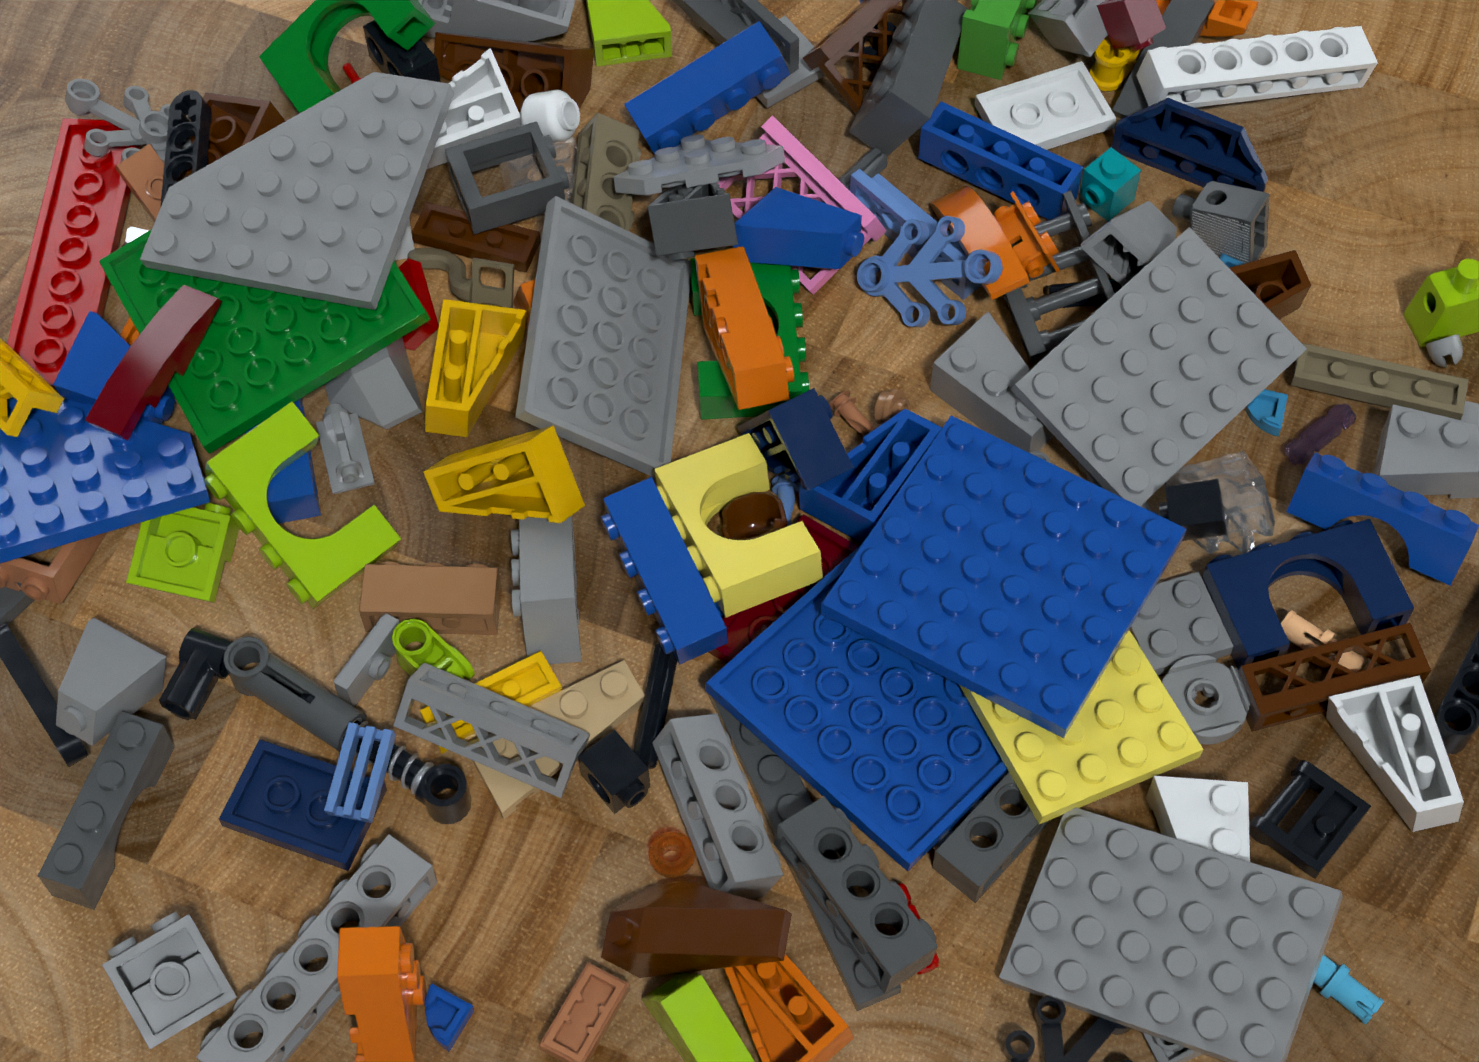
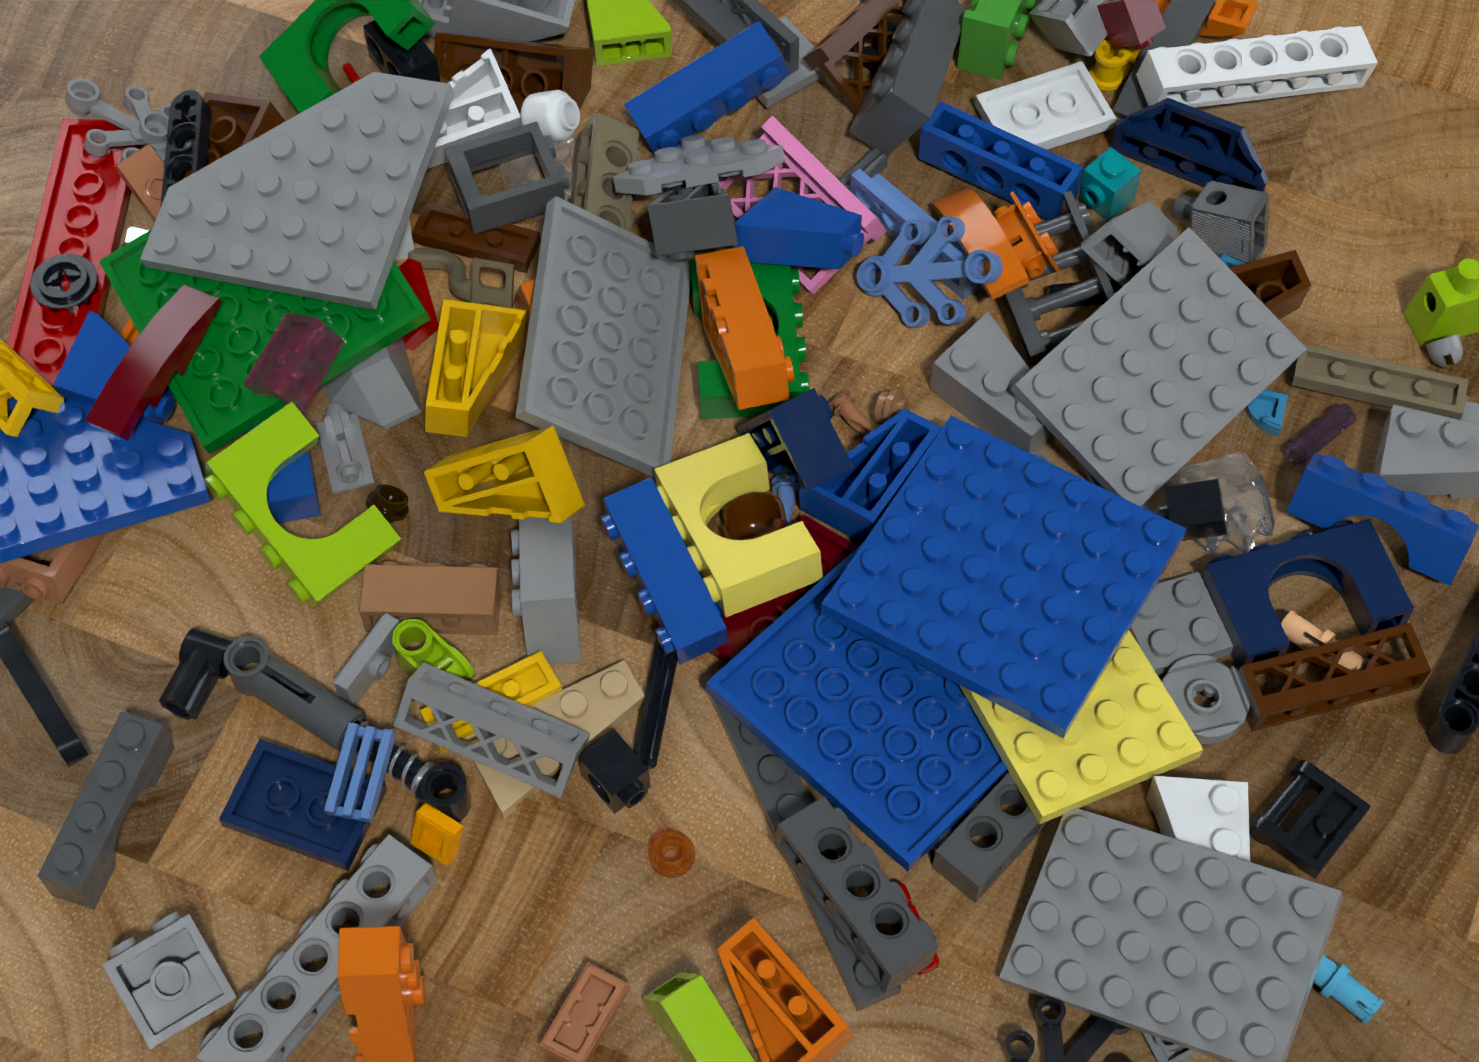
light grey slope [56,617,166,746] -> none
lime plate [126,503,239,603] -> none
blue tile [425,984,474,1052] -> none
reddish brown wedge [601,881,792,978] -> none
light grey brick [652,713,784,899] -> none
white wedge [1326,675,1464,832] -> none
none -> black gear [30,254,99,313]
none -> clear pink bracket [243,313,344,412]
none -> dark brown plate [366,484,409,523]
none -> light orange tile [410,803,464,867]

